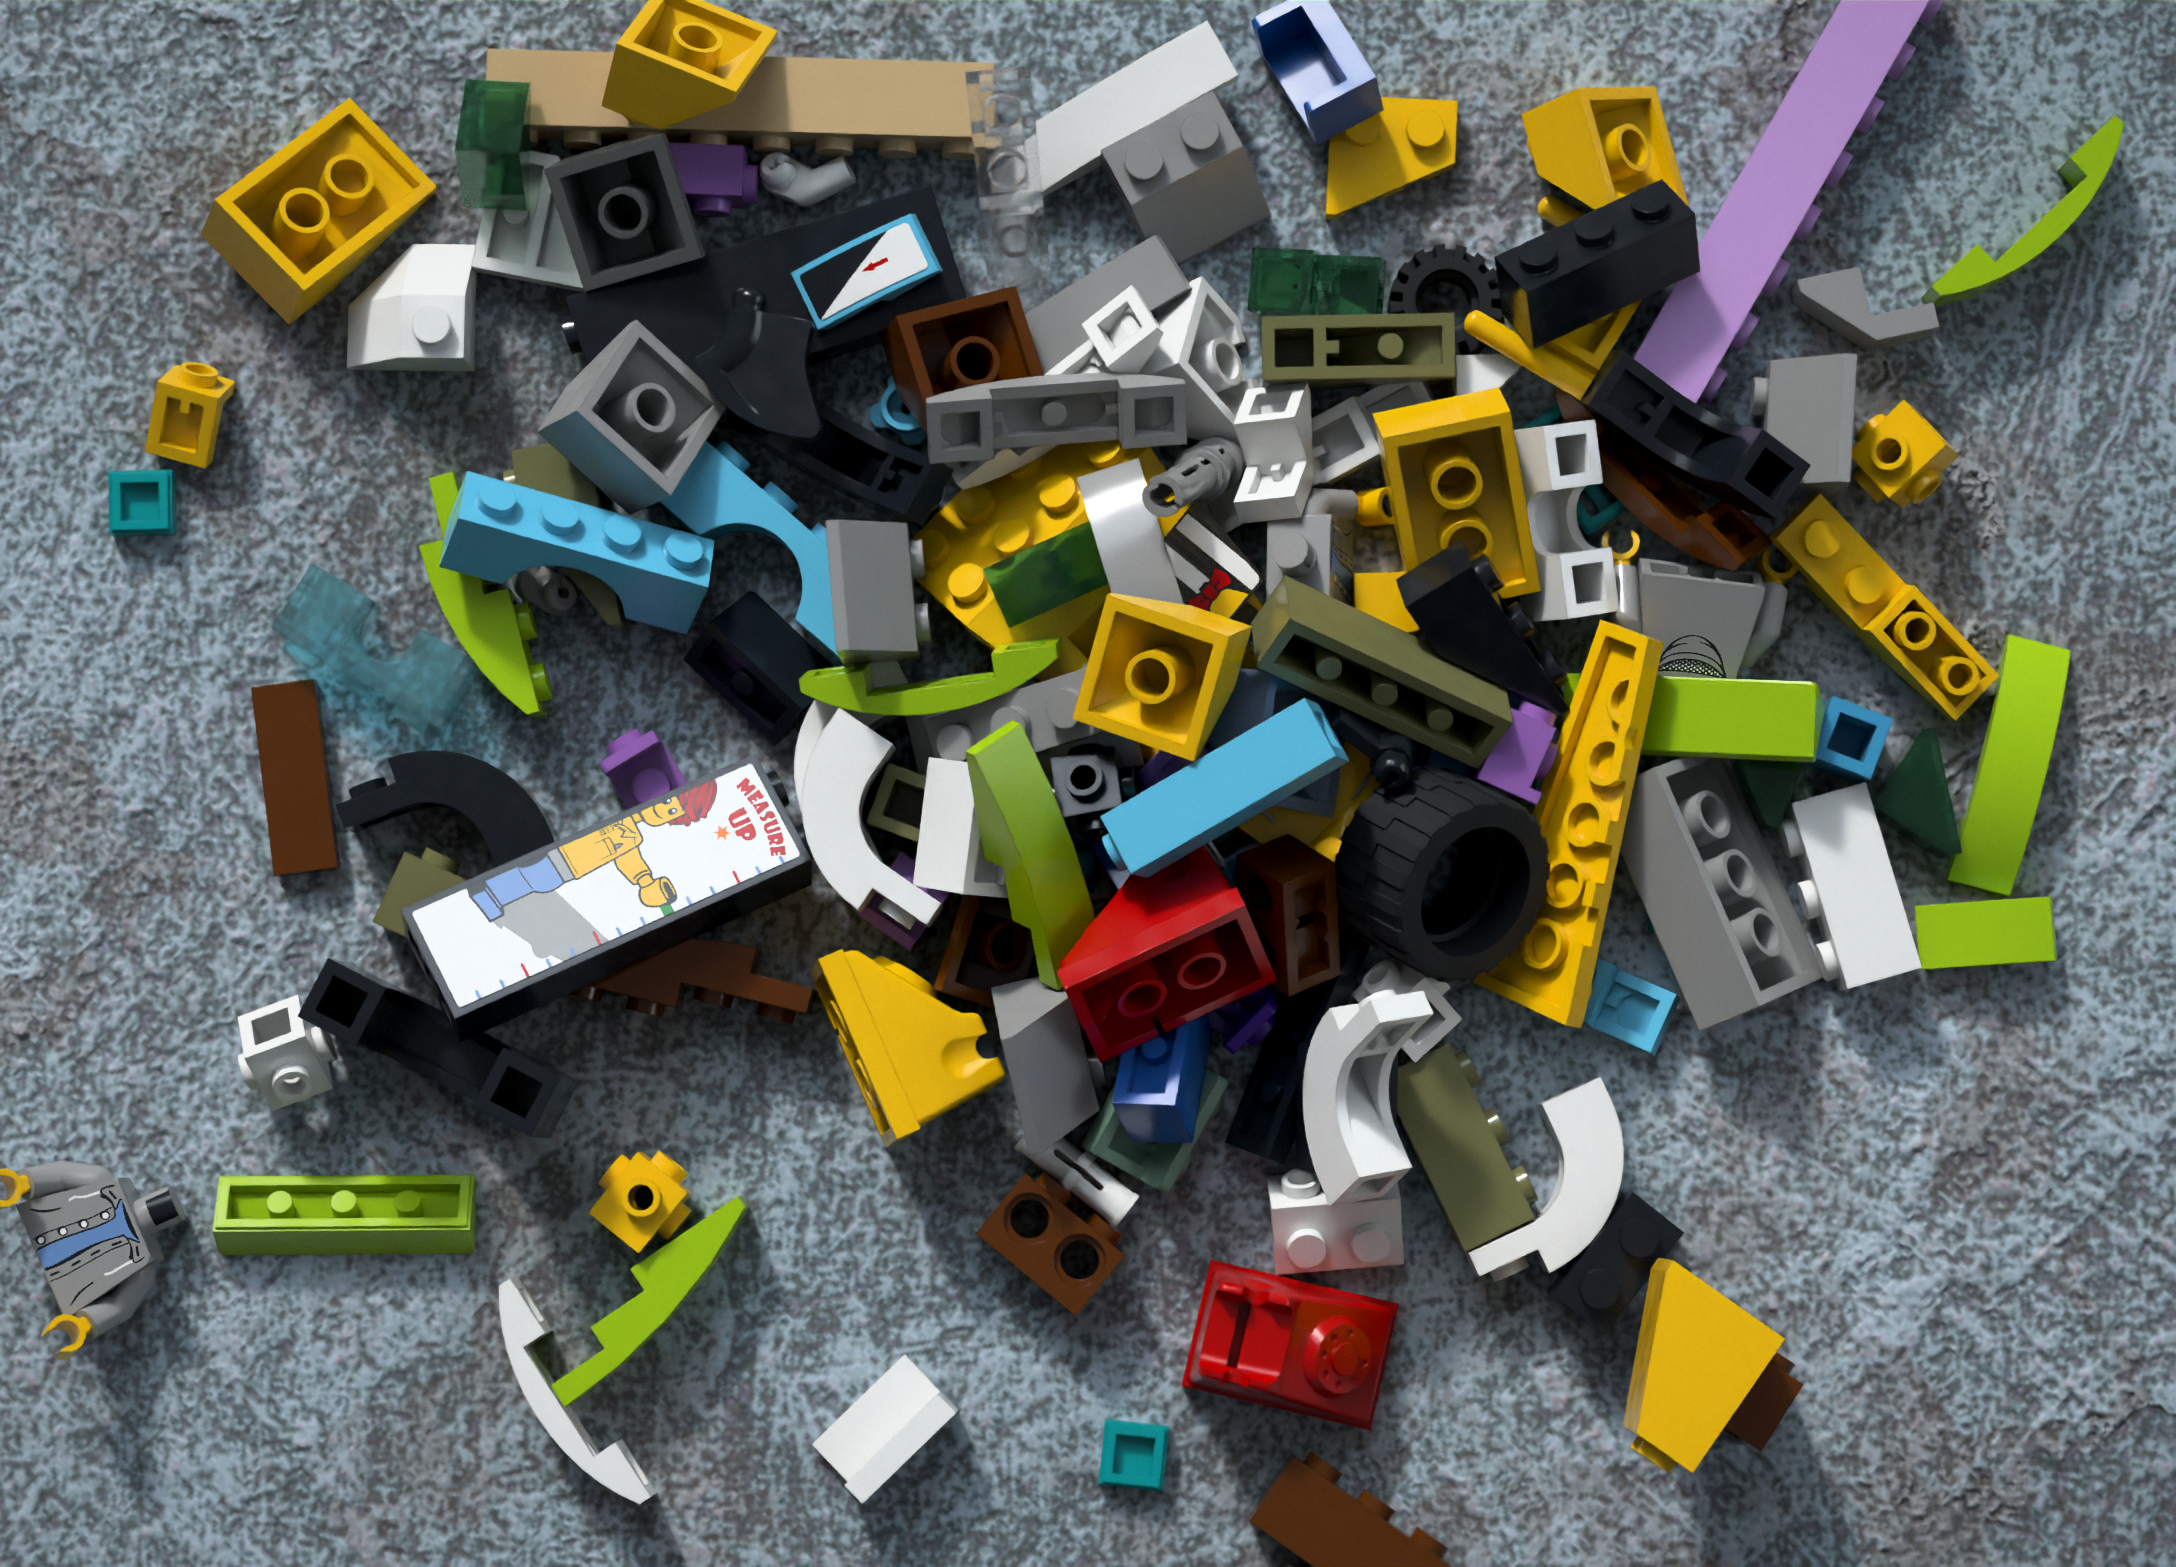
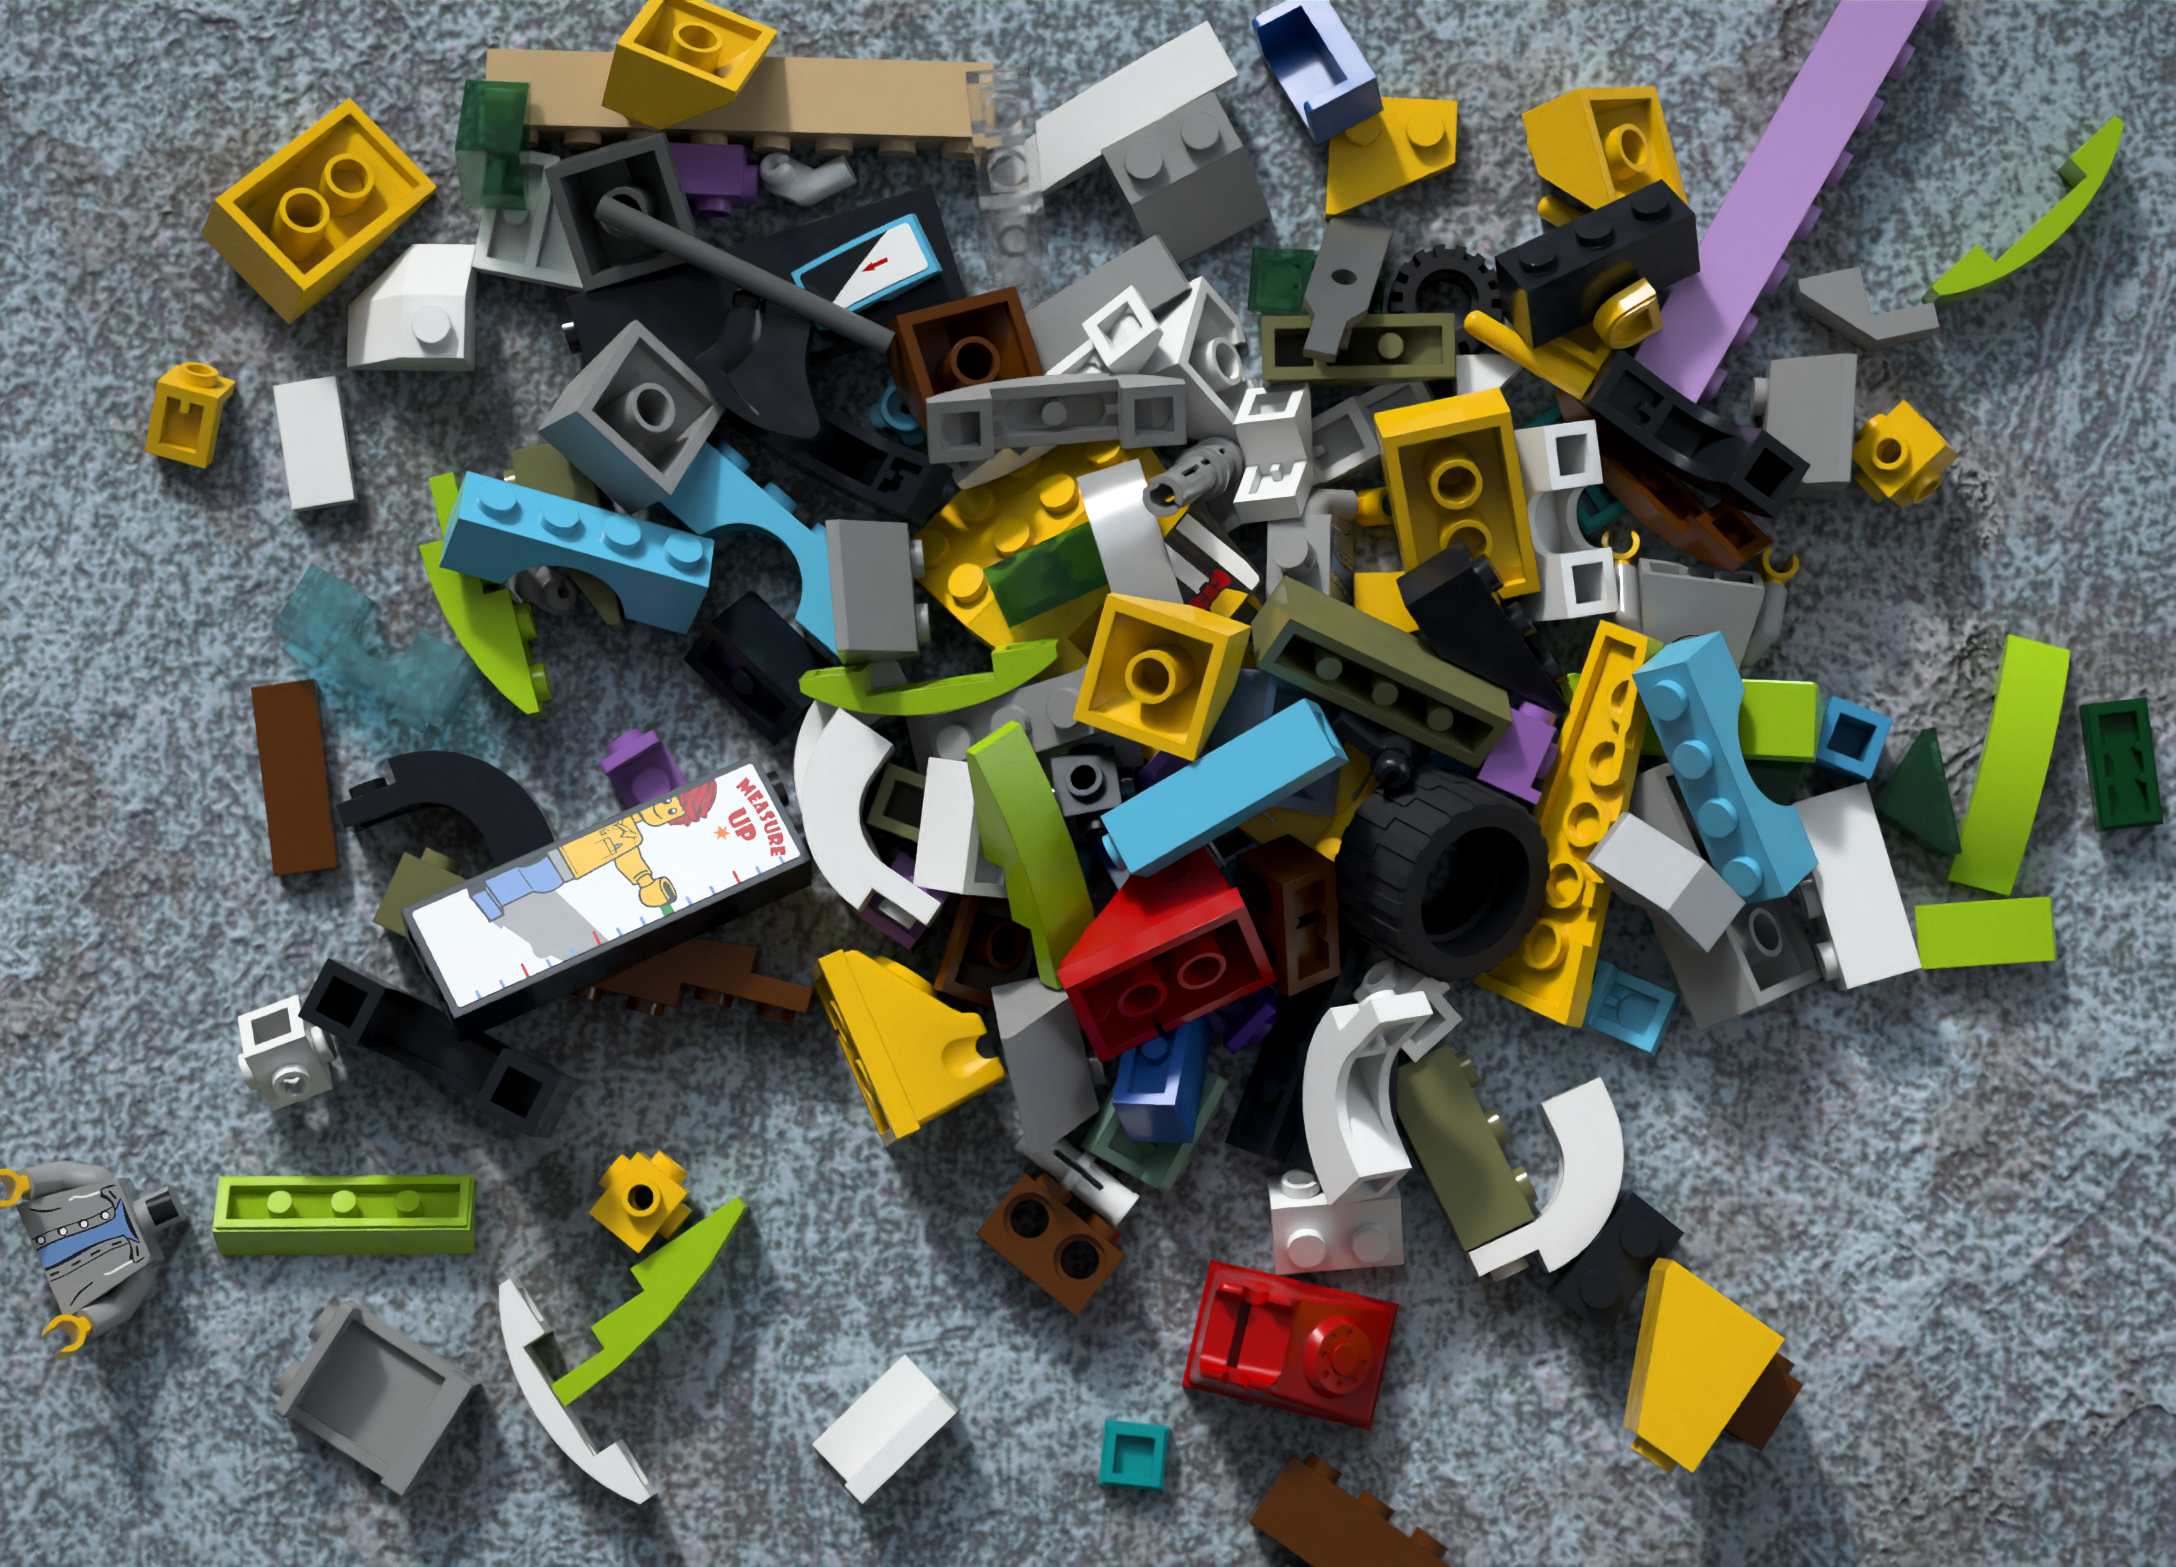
teal tile [108,470,177,537] -> none
yellow slope [1769,493,2000,721] -> none
none -> light grey panel [272,1300,481,1496]
none -> white tile [273,376,358,513]
none -> dark grey piece [594,195,896,356]
none -> dark grey piece [1303,215,1394,363]
none -> slope [1584,812,1746,953]
none -> yellow tile [1593,277,1663,349]
none -> medium azure arch [1632,631,1819,905]
none -> dark green plate [2079,697,2164,833]

